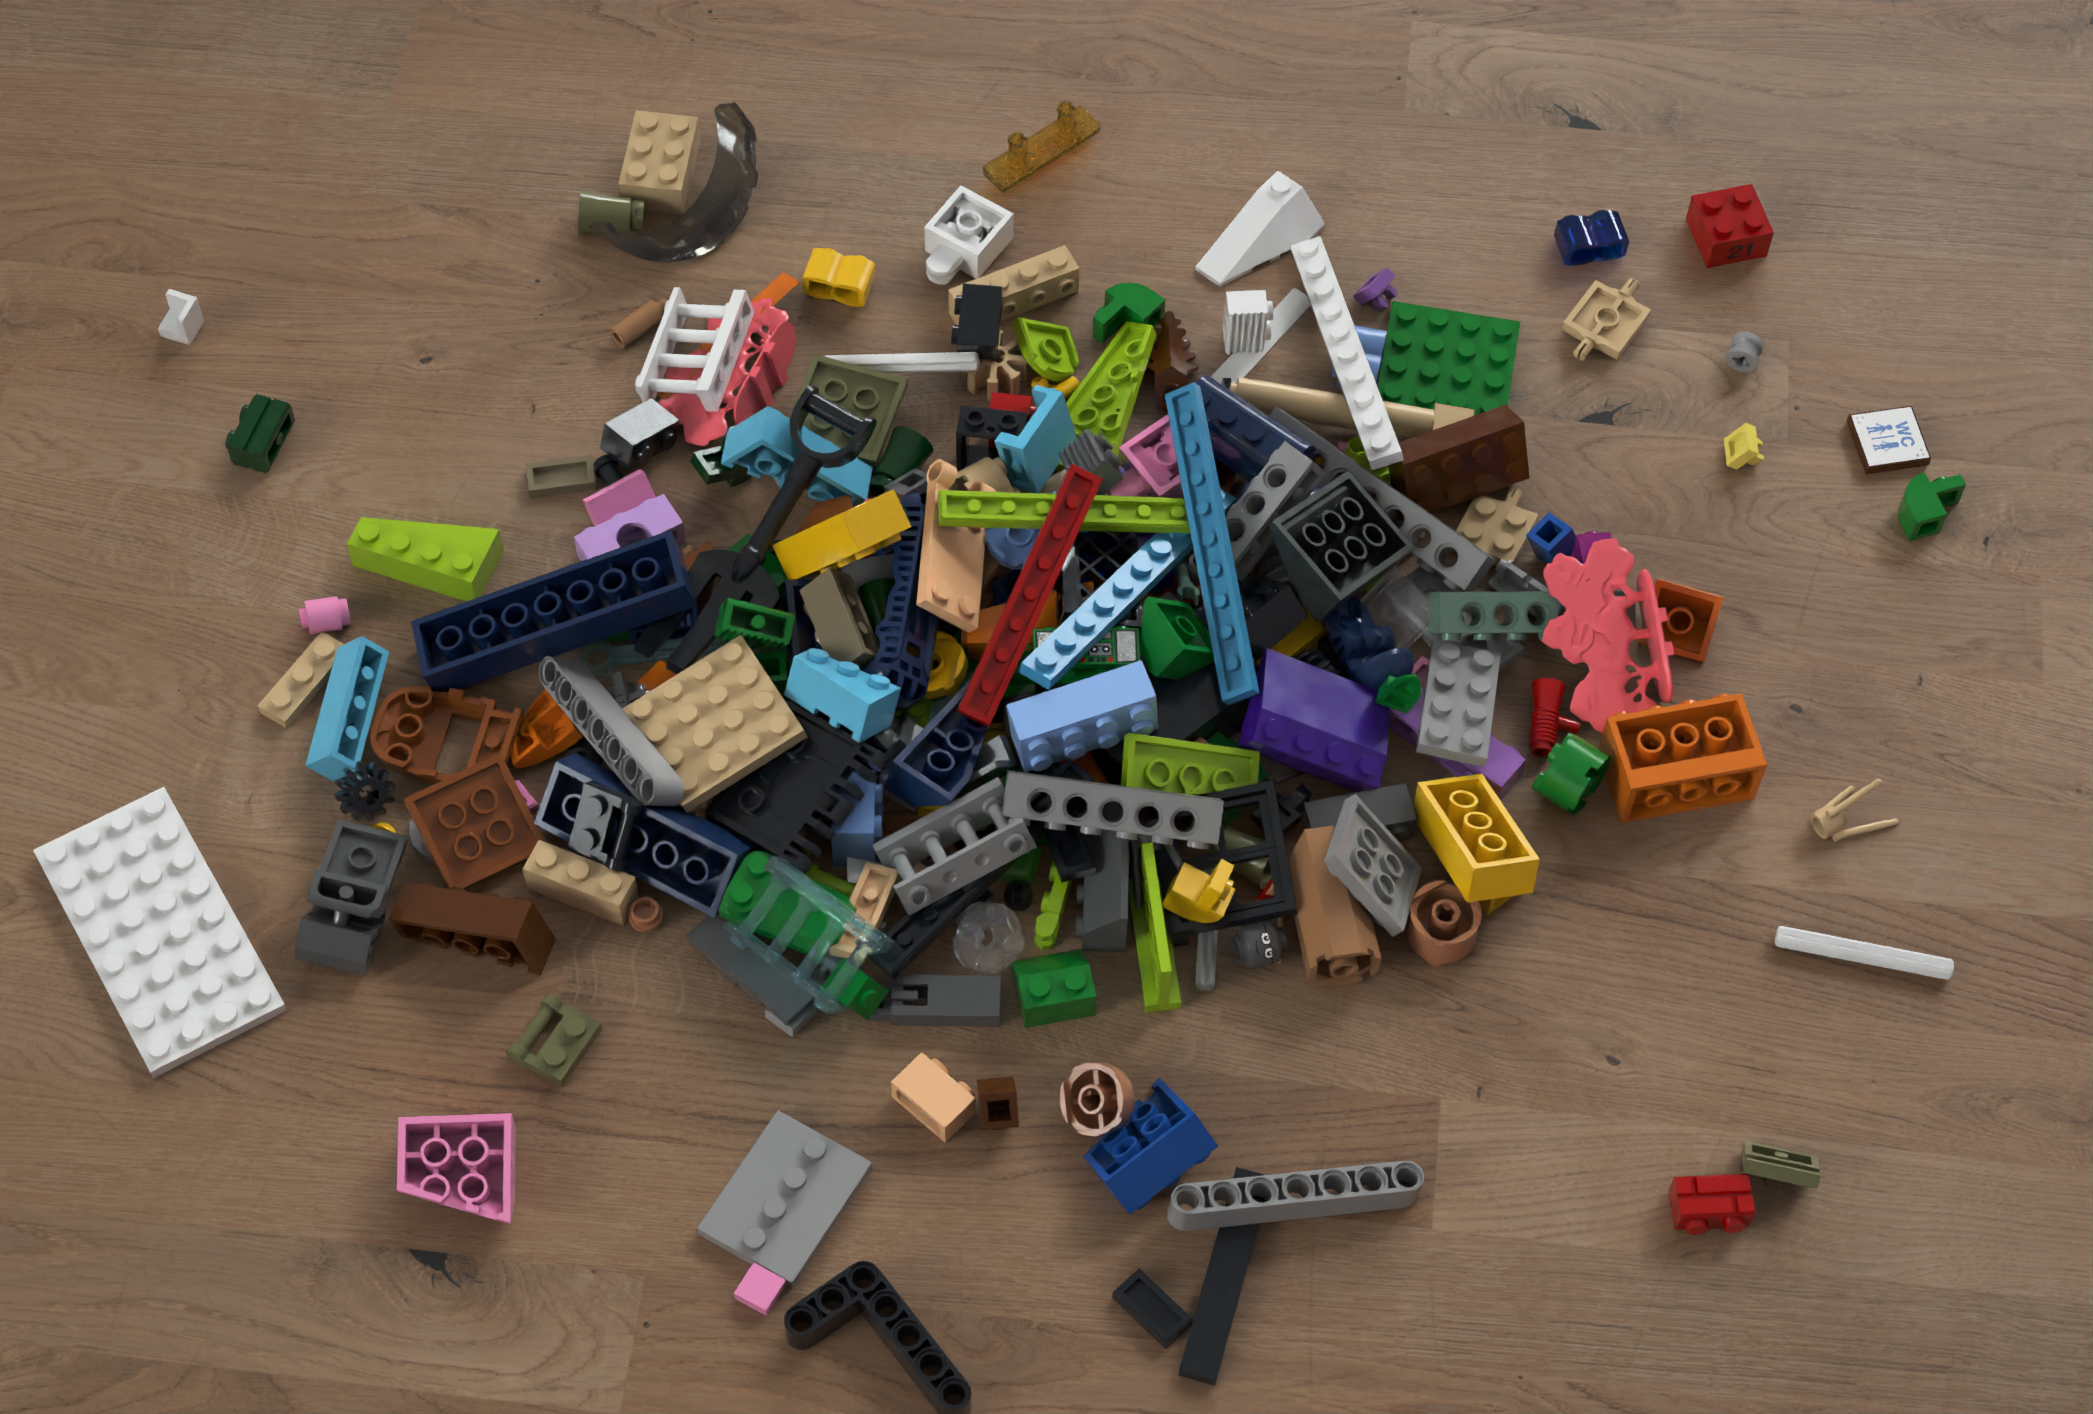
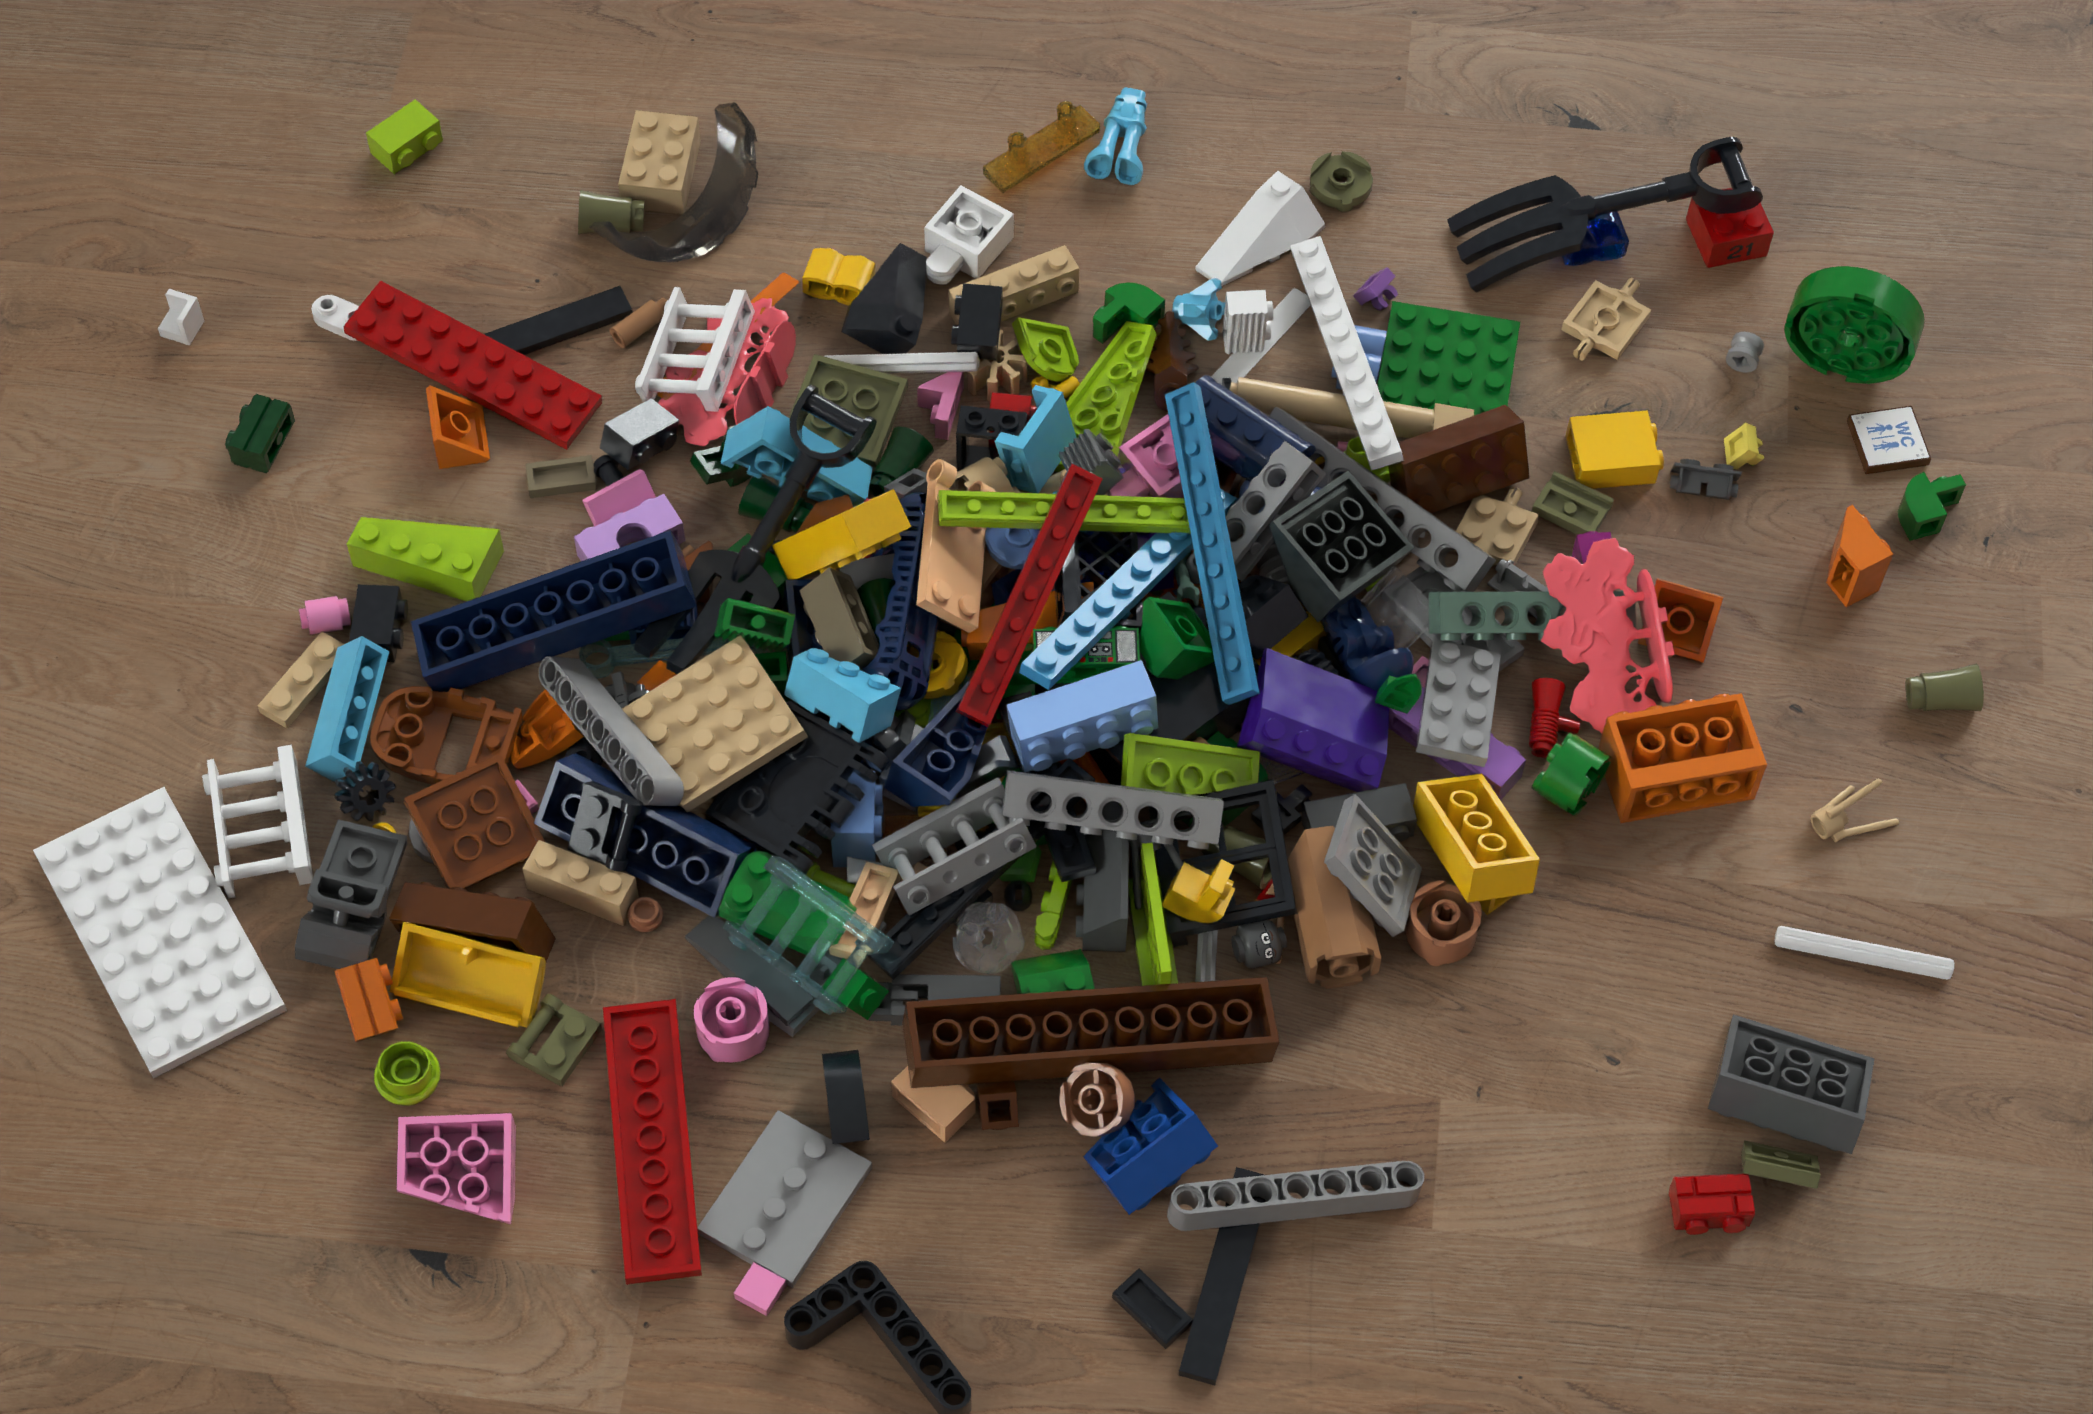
blue brick [1526,512,1576,564] -> none
none -> white fence [202,745,313,899]
none -> white plate [311,295,359,341]
none -> orange brick [334,958,403,1042]
none -> red plate [343,280,602,450]
none -> black brick [349,584,408,662]
none -> lime brick [366,99,443,174]
none -> lime piece [374,1042,441,1106]
none -> yellow container [389,922,546,1028]
none -> orange slope [426,385,490,469]
none -> black tile [485,286,633,355]
none -> red plate [603,999,702,1285]
none -> bright pink brick [694,977,770,1063]
none -> dark green plant [738,475,814,533]
none -> black brick [822,1050,870,1144]
none -> black wedge [841,243,927,354]
none -> reddish brown brick [902,977,1280,1088]
none -> bright pink slope [917,372,964,440]
none -> medium azure piece [1084,87,1147,185]
none -> medium azure rock [1172,278,1225,341]
none -> olive plate [1309,151,1373,212]
none -> black piece [1447,137,1763,292]
none -> olive plate [1531,471,1614,534]
none -> yellow brick [1565,410,1664,489]
none -> dark grey hinge [1670,459,1741,500]
none -> dark grey slope [1708,1014,1875,1154]
none -> green brick [1784,266,1925,384]
none -> orange slope [1826,505,1893,608]
none -> olive plant [1905,664,1984,711]

